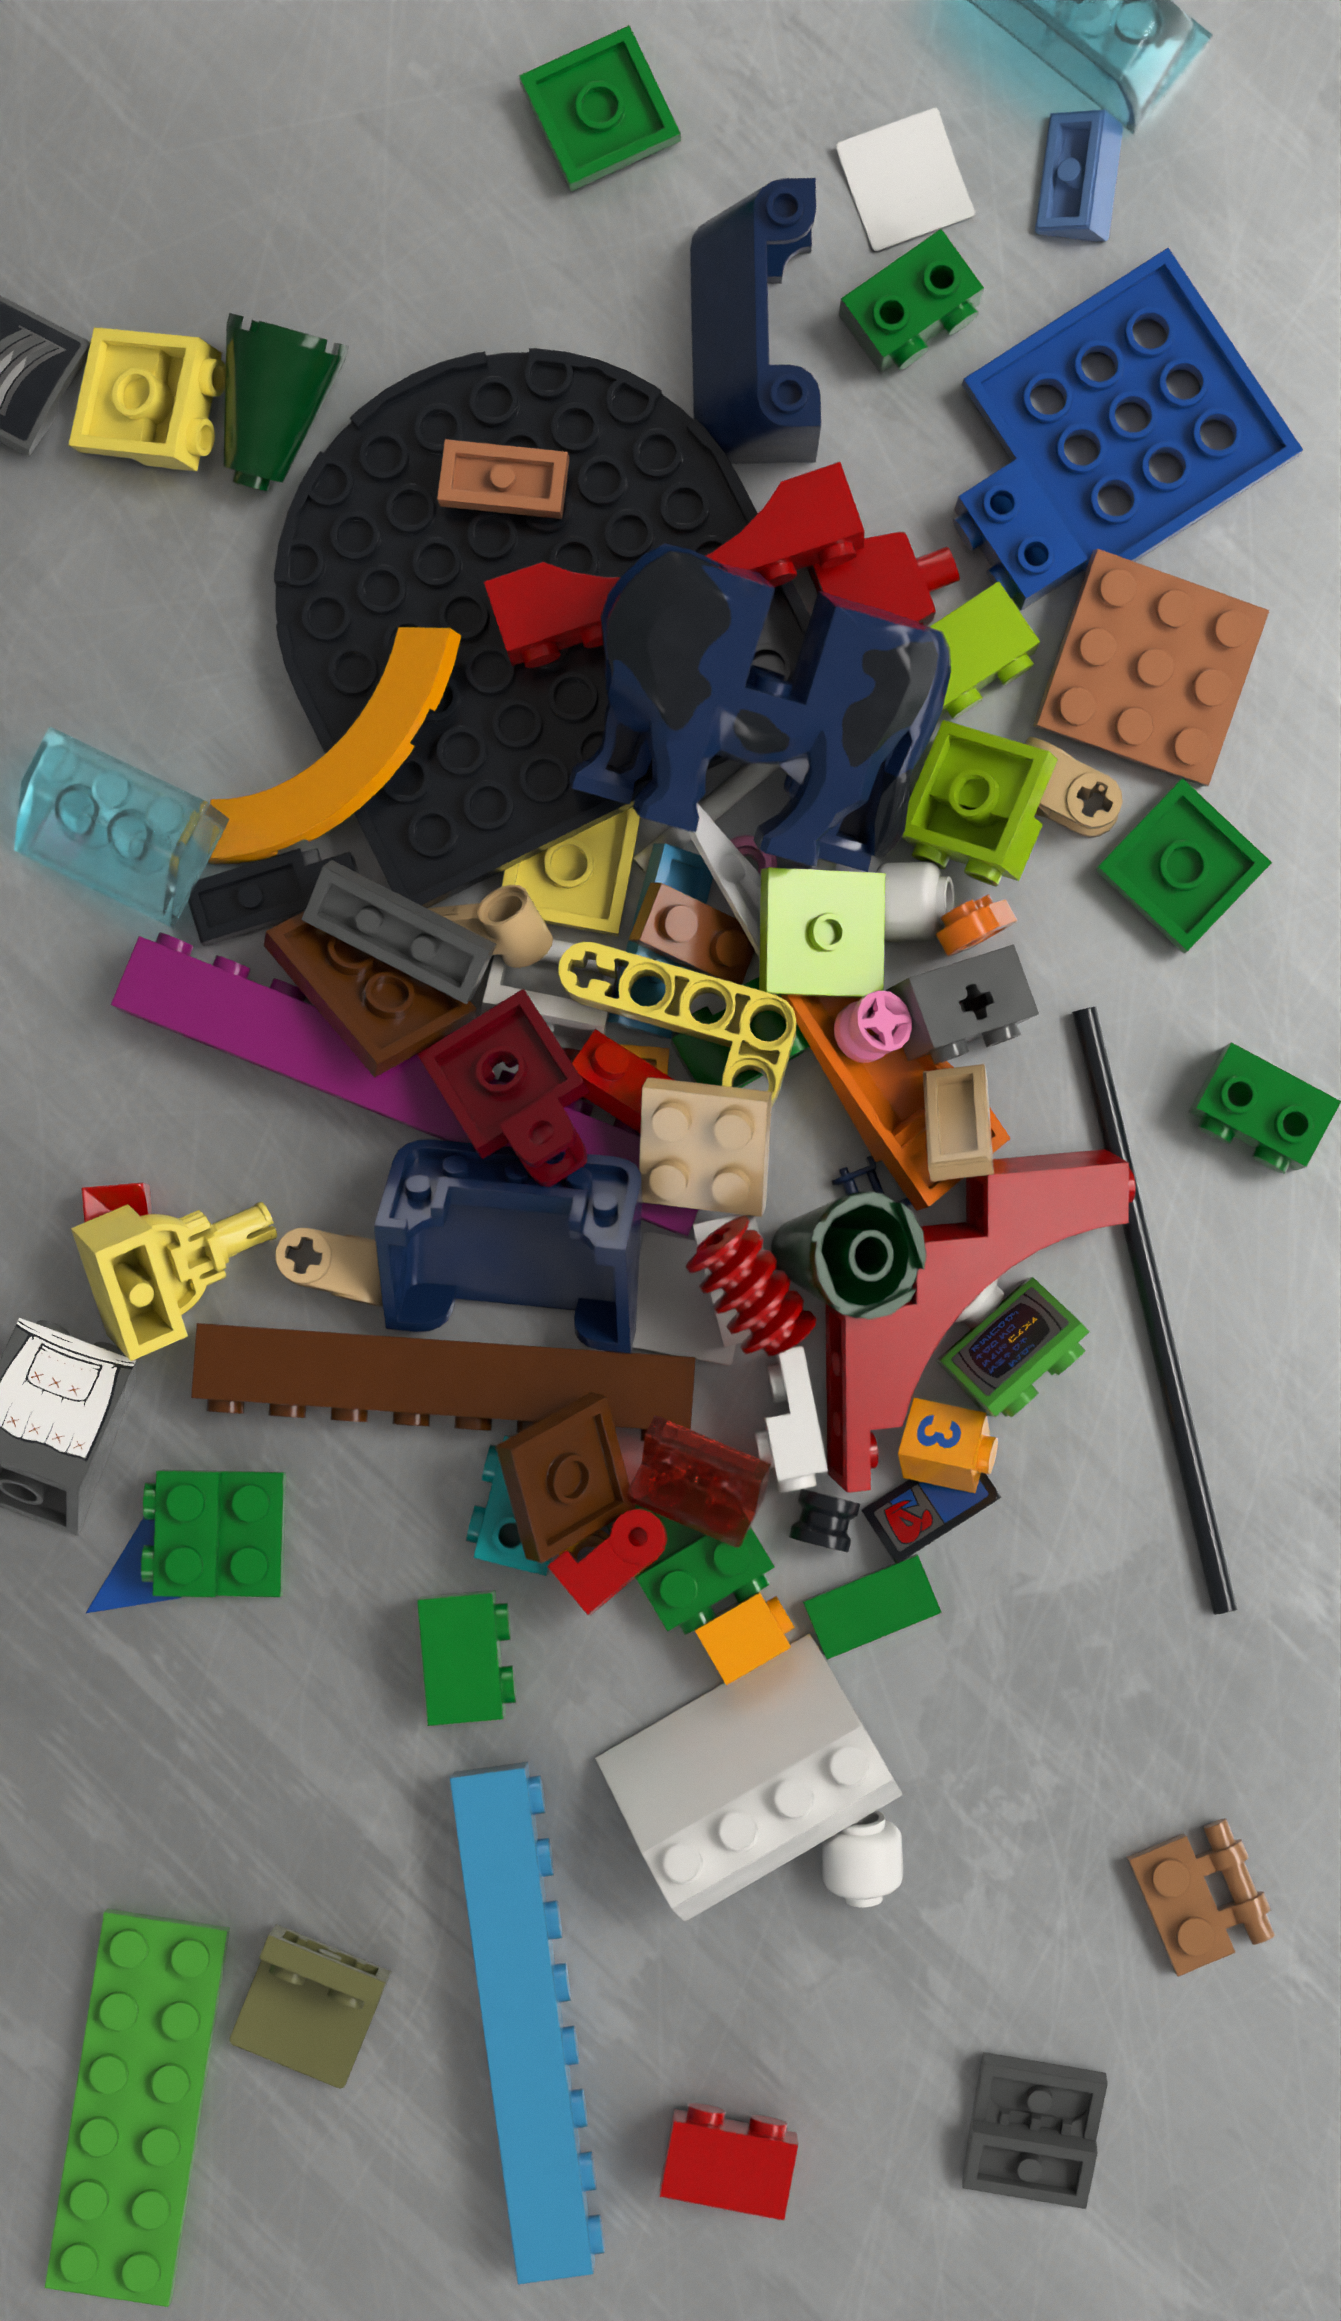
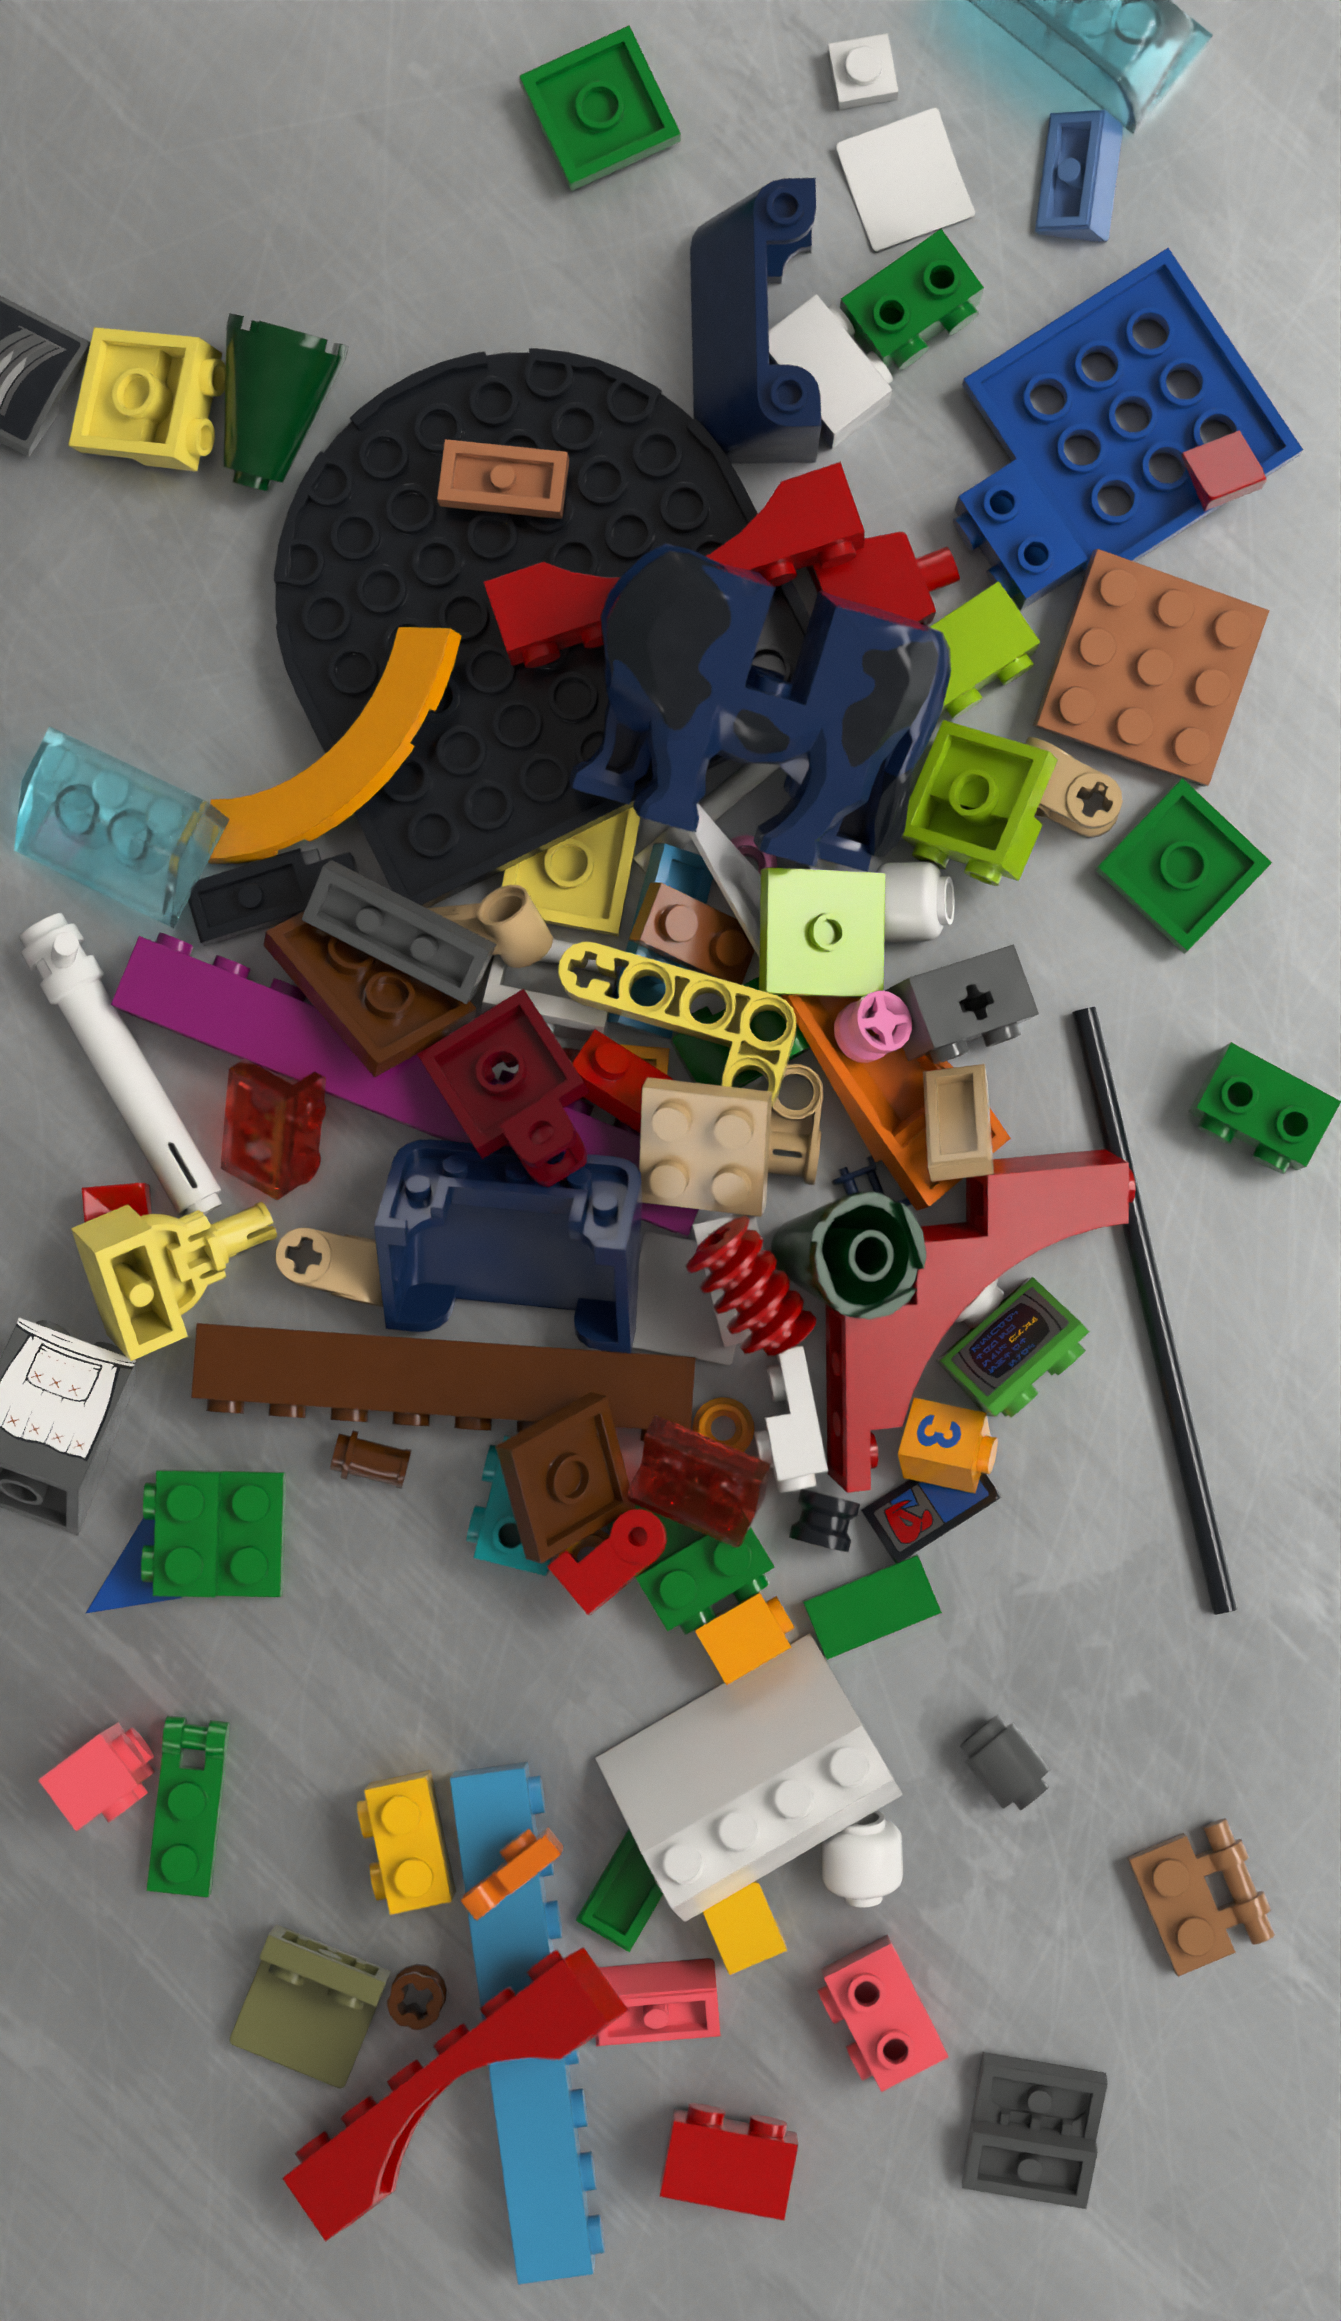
bright green plate [45,1909,230,2307] -> none
green brick [417,1590,516,1726] -> none
orange plate [935,894,1018,956] -> none
none -> white cylinder [19,913,222,1215]
none -> coral brick [38,1722,155,1831]
none -> green plate [146,1715,230,1898]
none -> clear red bracket [220,1059,326,1200]
none -> red arch [282,1947,628,2242]
none -> reddish brown pin [330,1430,412,1489]
none -> yellow brick [357,1769,456,1915]
none -> reddish brown bush [387,1964,447,2030]
none -> orange plate [461,1827,564,1921]
none -> green tile [576,1828,663,1952]
none -> coral slope [595,1958,721,2046]
none -> light orange plate [692,1397,754,1459]
none -> yellow panel [703,1881,787,1975]
none -> tan piece [767,1064,823,1185]
none -> white brick [769,294,893,449]
none -> coral brick [817,1934,949,2092]
none -> white plate [827,33,899,110]
none -> dark grey brick [960,1714,1051,1811]
none -> slope [1181,430,1267,511]

